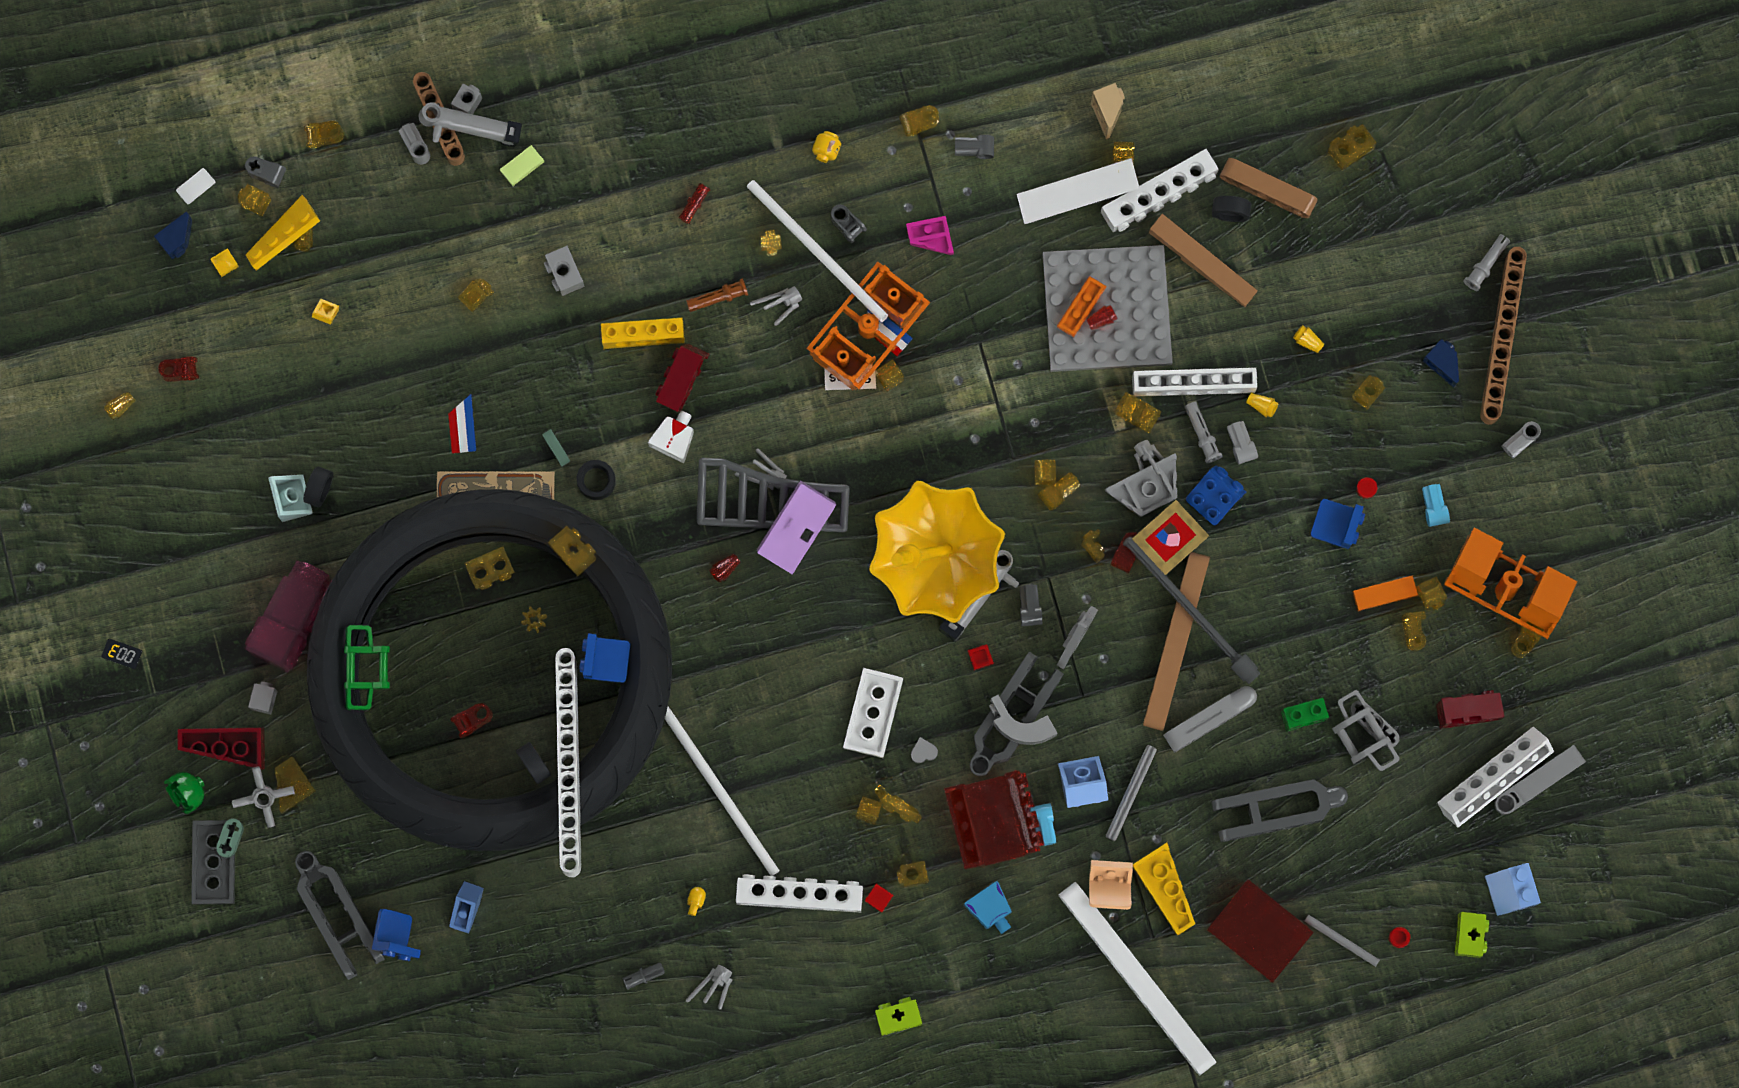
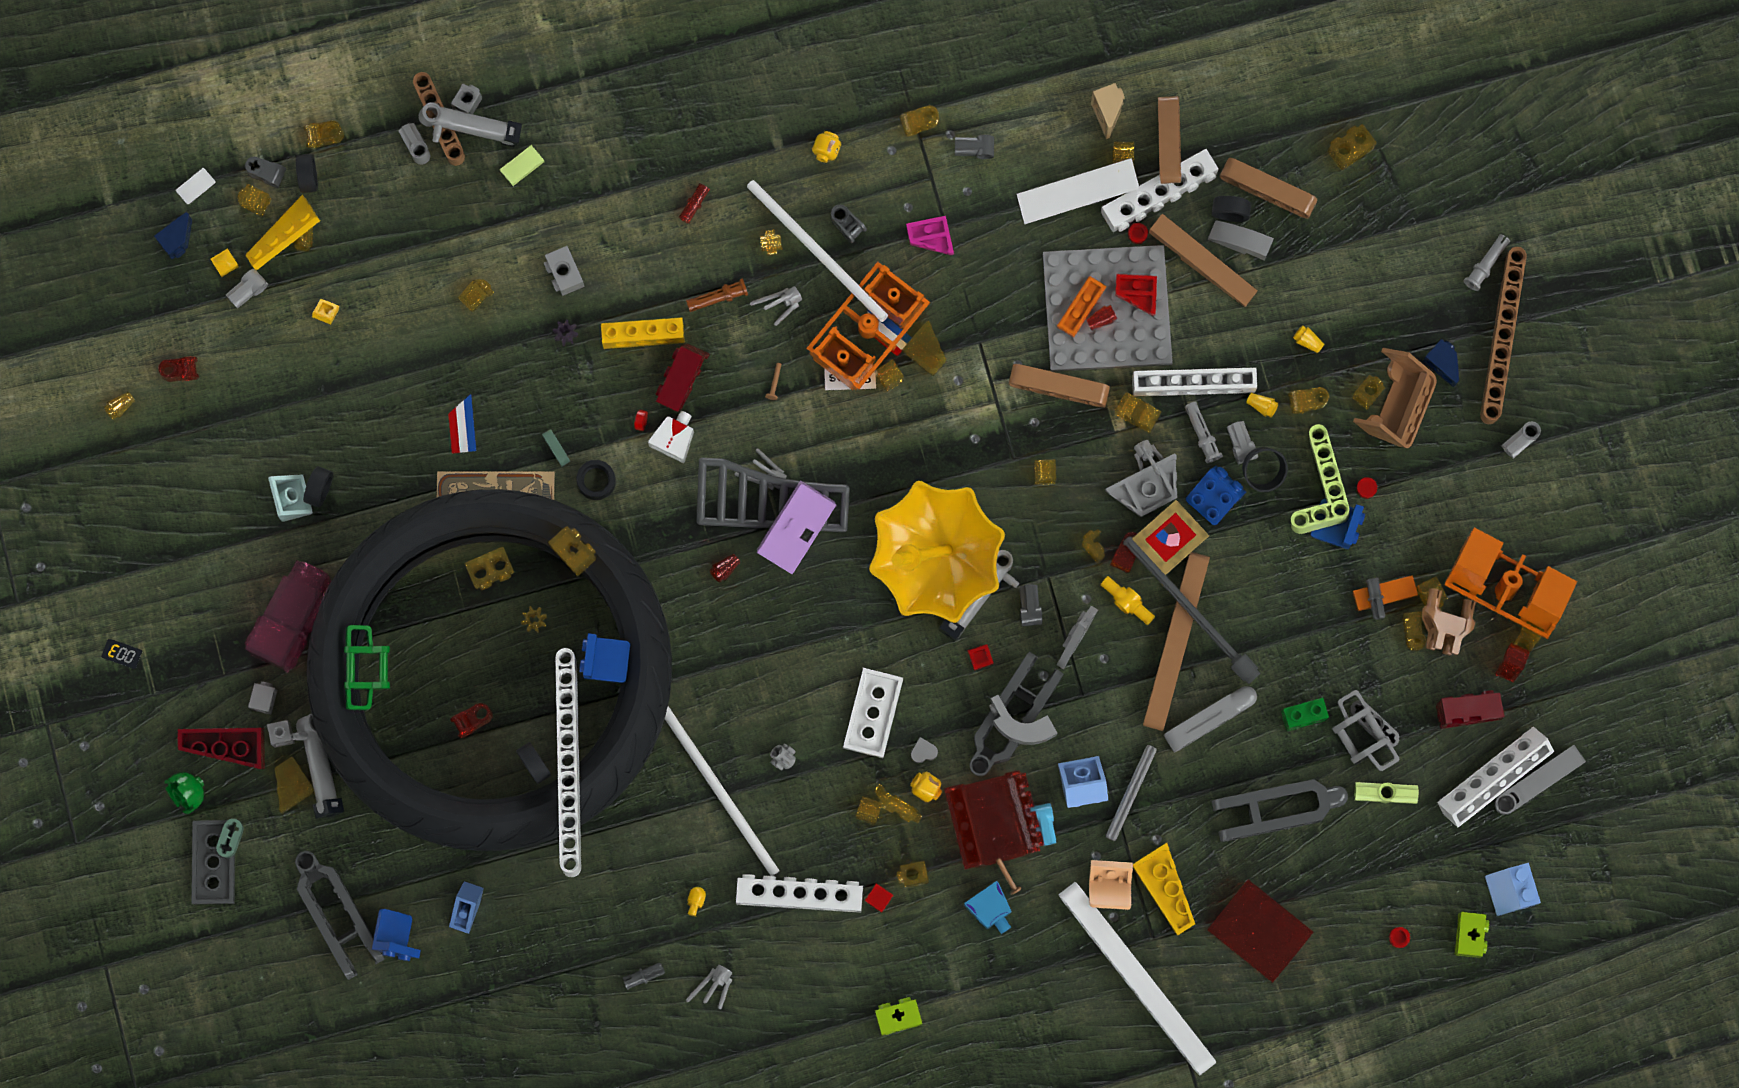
light grey bar [232,766,295,827] -> none
clear yellow piece [1038,472,1081,511] -> none
light grey bar [1304,915,1380,967] -> none
medium azure piece [1422,484,1450,527] -> none
none -> light grey piece [226,269,268,309]
none -> light grey brick [267,720,295,748]
none -> light grey piece [290,714,344,819]
none -> black tyre [296,153,318,193]
none -> clear purple gear [553,320,578,346]
none -> red tile [634,410,648,431]
none -> medium nougat pin [765,363,782,400]
none -> light grey gear [770,743,796,770]
none -> clear yellow wing [902,320,946,376]
none -> yellow head [910,771,942,802]
none -> medium nougat pin [996,858,1021,895]
none -> medium nougat beam [1008,364,1110,407]
none -> yellow pin [1101,576,1155,625]
none -> red wing [1115,274,1157,316]
none -> red tile [1128,223,1148,244]
none -> medium nougat beam [1158,96,1181,184]
none -> light grey slope [1208,220,1274,261]
none -> black tyre [1242,447,1288,492]
none -> clear yellow piece [1288,387,1329,414]
none -> yellowish green beam [1291,424,1349,534]
none -> medium nougat windscreen [1353,348,1437,448]
none -> yellowish green piece [1354,782,1419,804]
none -> dark grey axle [1366,578,1385,620]
none -> medium nougat connector [1422,589,1476,655]
none -> clear red plate [1495,643,1530,683]

